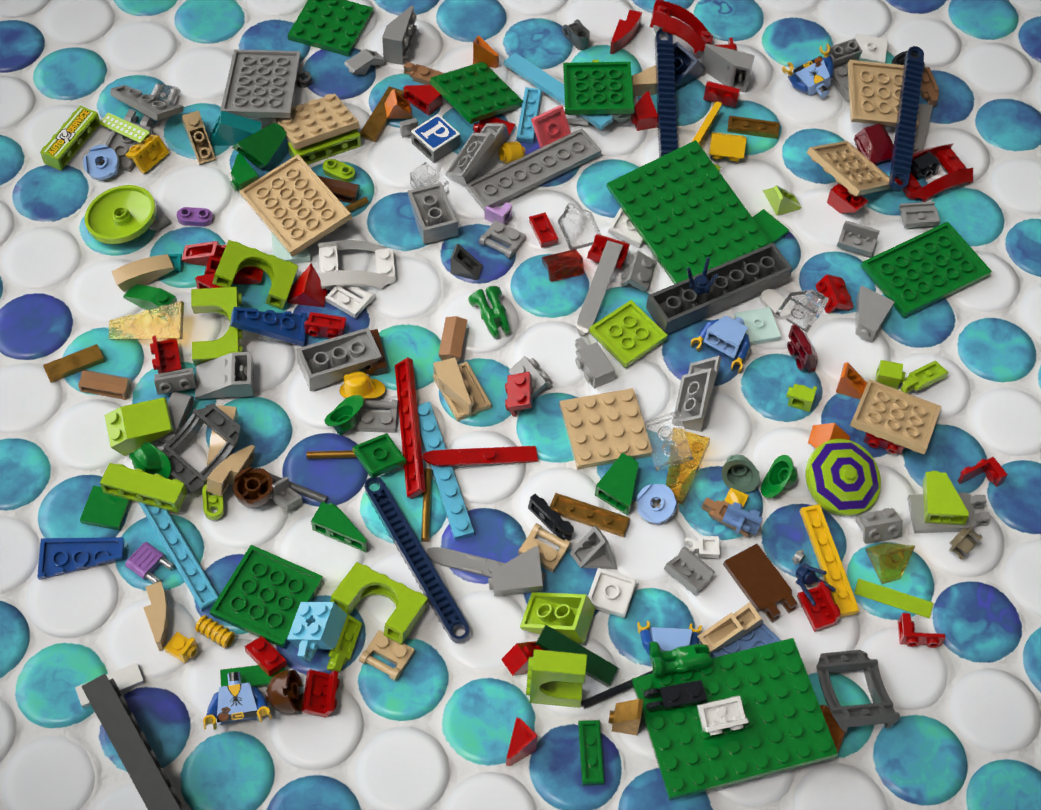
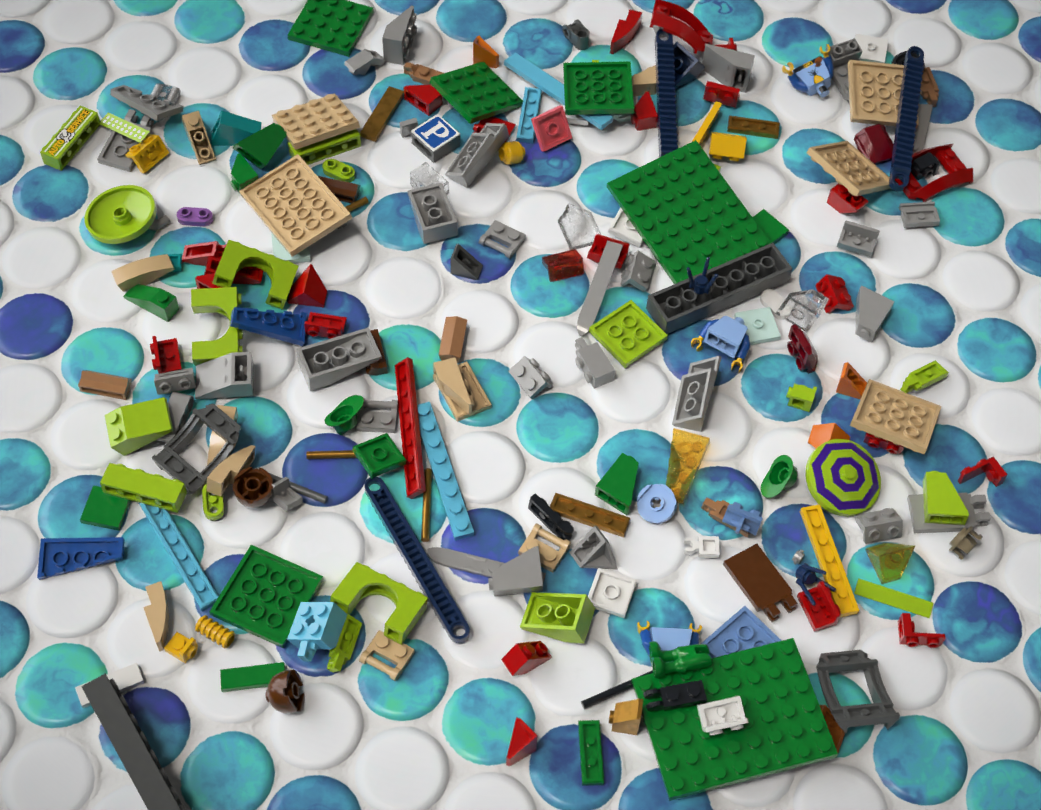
pearl gold tile [43,344,105,383] -> none
light blue plate [83,145,120,180] -> none
clear yellow wing [108,301,184,340] -> none
medium lavender piece [125,542,174,583] -> none
green piece [129,442,171,479] -> none
torso [203,672,272,730] -> none
light grey plate [220,49,301,119] -> none
red plate [244,636,287,677] -> none
dark grey bush [297,71,312,88] -> none
red bracket [302,669,340,718] -> none
green slope [311,502,368,553] -> none
white wedge [318,240,396,290] -> none
white plate [325,286,375,319] -> none
yellow piece [339,371,386,399] -> none
orange slope [384,89,413,119] -> none
red piece [423,446,538,466] -> none
light grey plate [466,128,602,212] -> none
green piece [468,286,510,339] -> none
lavender panel [485,202,512,224] -> none
bracket [505,372,532,417] -> none
lime arch [526,649,587,708] -> none
red plate [529,212,558,248] -> none
dark green tile [535,625,618,687] -> none
tan plate [559,388,653,470] -> none
clear tile [643,410,694,471] -> none
light grey bracket [664,547,715,595] -> none
tan slope [698,602,764,653] -> none
sand green piece [721,454,760,493] -> none
yellow tile [724,488,749,510] -> none
lime slope [762,185,802,216] -> none
green plate [861,221,992,318] -> none
lime brick [875,360,905,389] -> none

